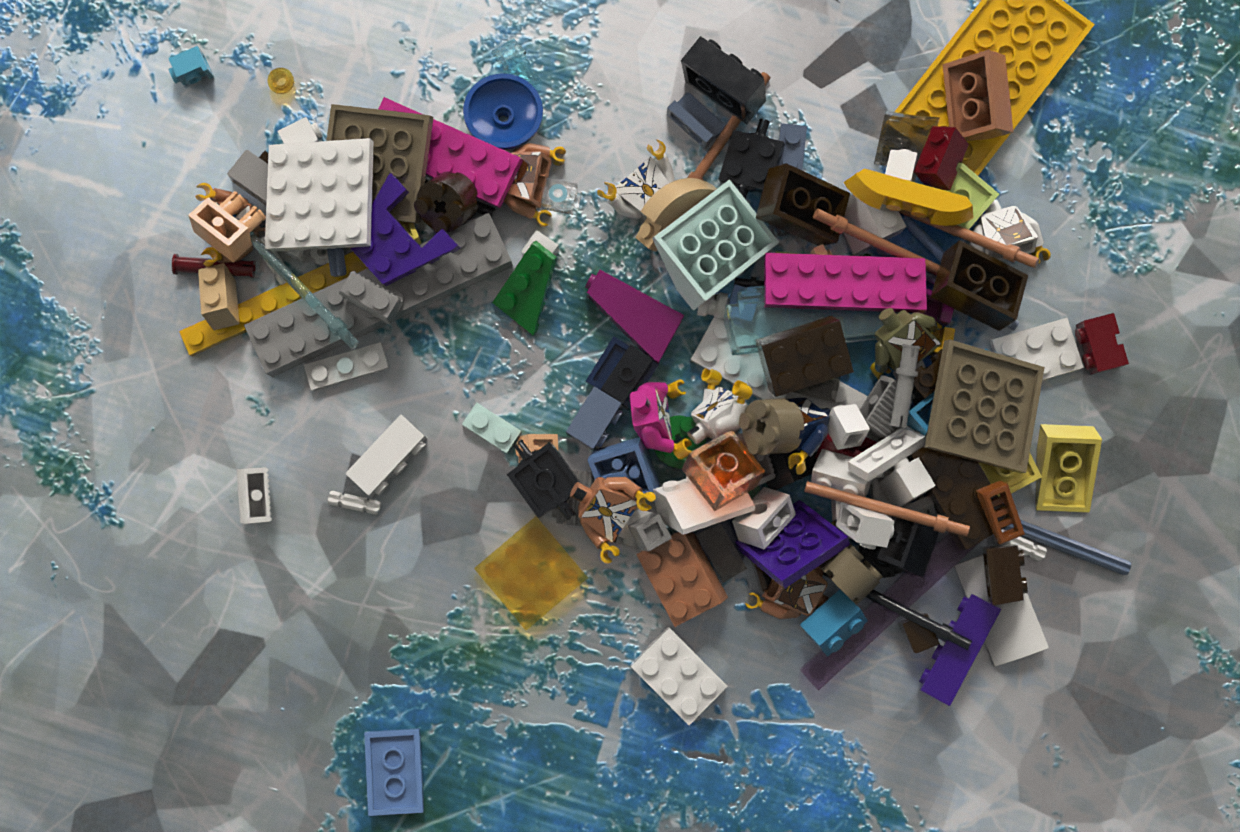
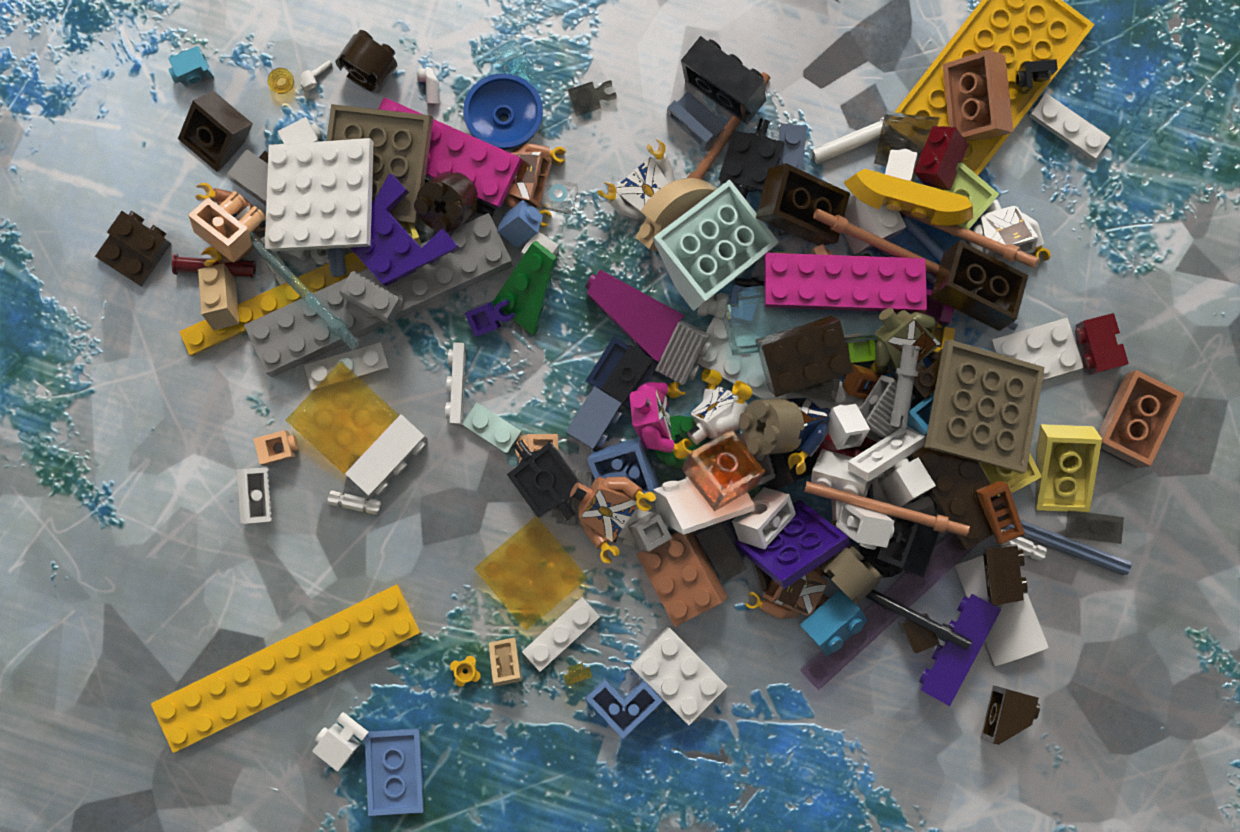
none -> dark brown plate [95,210,171,287]
none -> yellow plate [151,584,421,753]
none -> dark brown slope [178,90,253,172]
none -> light nougat brick [253,430,298,466]
none -> clear yellow plate [285,361,400,475]
none -> white hand [300,60,333,91]
none -> white brick [312,712,369,772]
none -> dark brown brick [335,30,398,93]
none -> white arm [417,67,439,103]
none -> white plate [445,343,466,426]
none -> yellow plate [450,656,481,687]
none -> dark purple plate [465,300,515,337]
none -> tan slope [489,638,523,687]
none -> medium blue brick [497,199,543,248]
none -> white plate [522,597,600,672]
none -> clear yellow plate [563,662,593,686]
none -> clear smoke plate [568,80,617,117]
none -> medium blue brick [585,677,663,739]
none -> light grey brick [655,320,711,385]
none -> white pin [811,117,891,165]
none -> dark orange slope [842,364,897,400]
none -> lime plate [846,334,875,364]
none -> dark brown slope [980,685,1040,745]
none -> black bracket [1016,59,1058,95]
none -> white plate [1028,93,1111,161]
none -> clear smoke plate [1065,510,1124,544]
none -> nougat brick [1098,370,1185,468]

